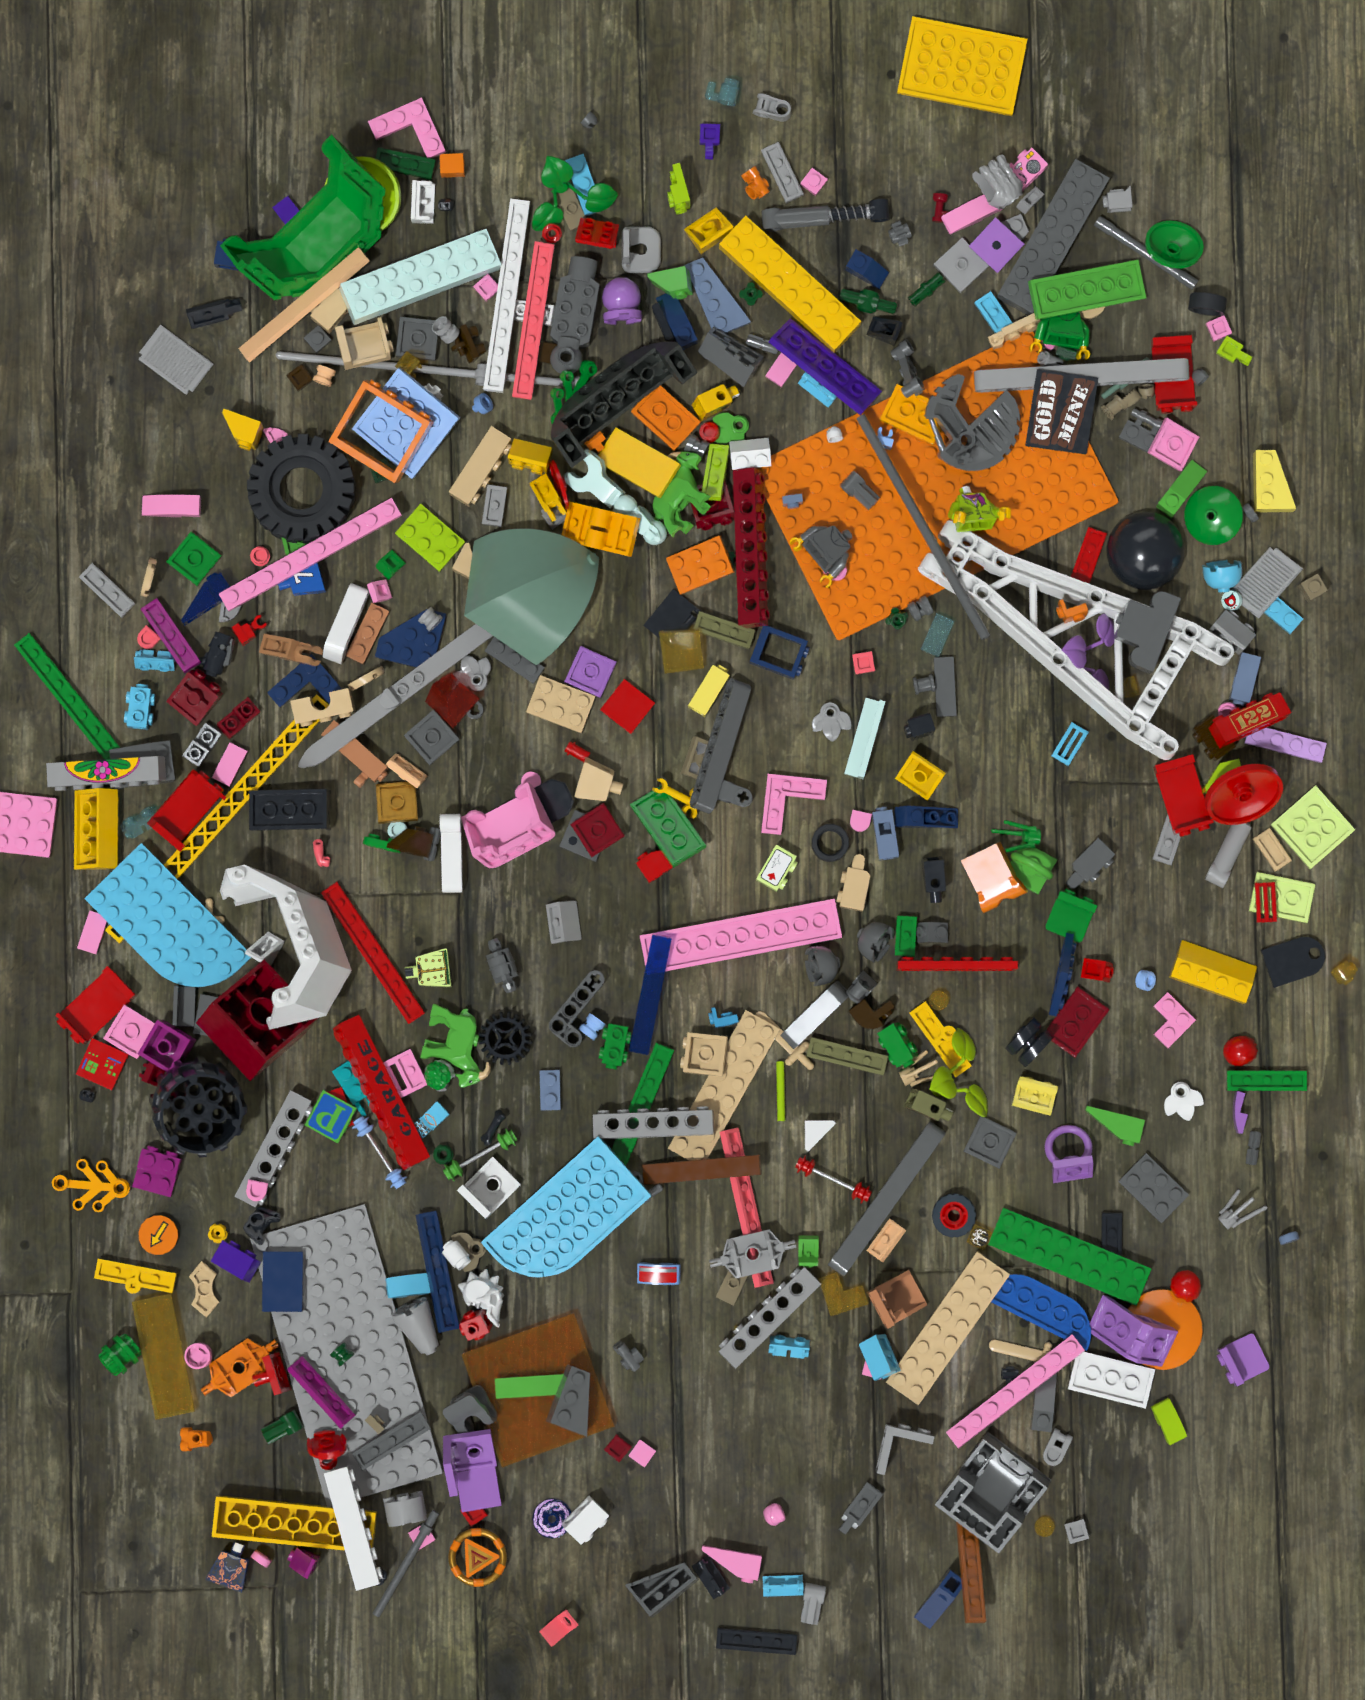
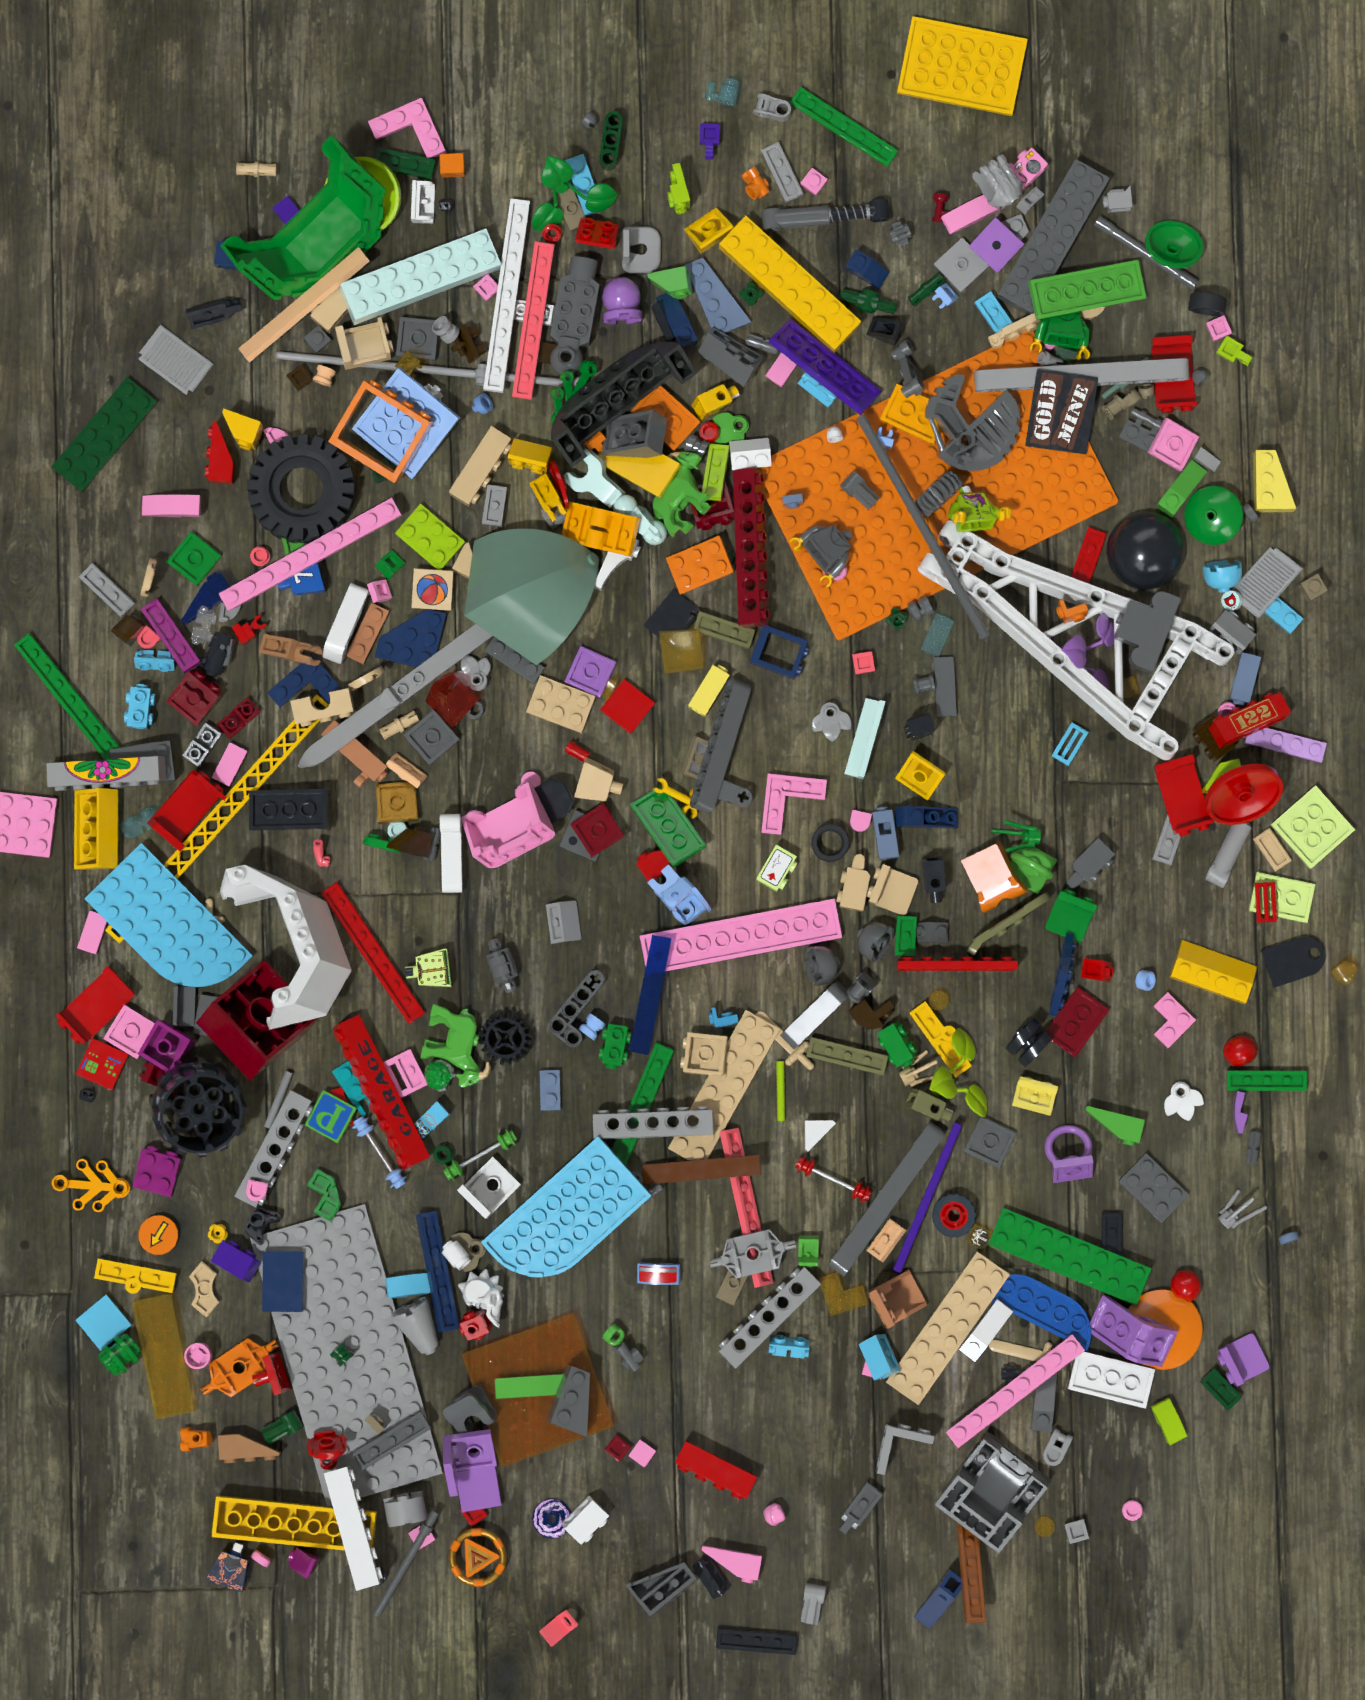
white slope [245,932,284,966] -> none
magenta plate [287,1356,356,1429] -> none
light grey wheel [418,607,443,632] -> none
black piece [480,1110,506,1146] -> none
medium azure hinge [763,1575,803,1597] -> none
none -> dark green plate [51,377,158,493]
none -> medium azure tile [75,1294,132,1351]
none -> dark brown slope [111,615,144,647]
none -> clear hinge [191,606,217,649]
none -> red slope [205,421,235,485]
none -> medium nougat slope [218,1433,281,1463]
none -> tan pin [236,161,277,177]
none -> light grey bar [264,1071,293,1129]
none -> green tile [307,1169,342,1223]
none -> tan pin [379,710,419,740]
none -> tile [412,568,454,610]
none -> white slope [594,540,641,591]
none -> dark green beam [599,111,623,171]
none -> dark grey slope [602,410,667,458]
none -> clear yellow tile [602,679,617,701]
none -> bright green tile [602,1323,625,1346]
none -> light blue piece [647,865,712,925]
none -> red brick [675,1440,757,1500]
none -> green tile [790,86,899,168]
none -> tan bracket [866,864,918,916]
none -> dark purple tile [892,1122,962,1273]
none -> dark grey gear [915,471,963,517]
none -> light blue tile [932,283,959,309]
none -> white slope [959,1299,1013,1362]
none -> olive piece [966,892,1051,956]
none -> bright pink tile [1122,1500,1142,1521]
none -> light grey piece [1193,447,1221,472]
none -> dark green plate [1200,1368,1242,1411]

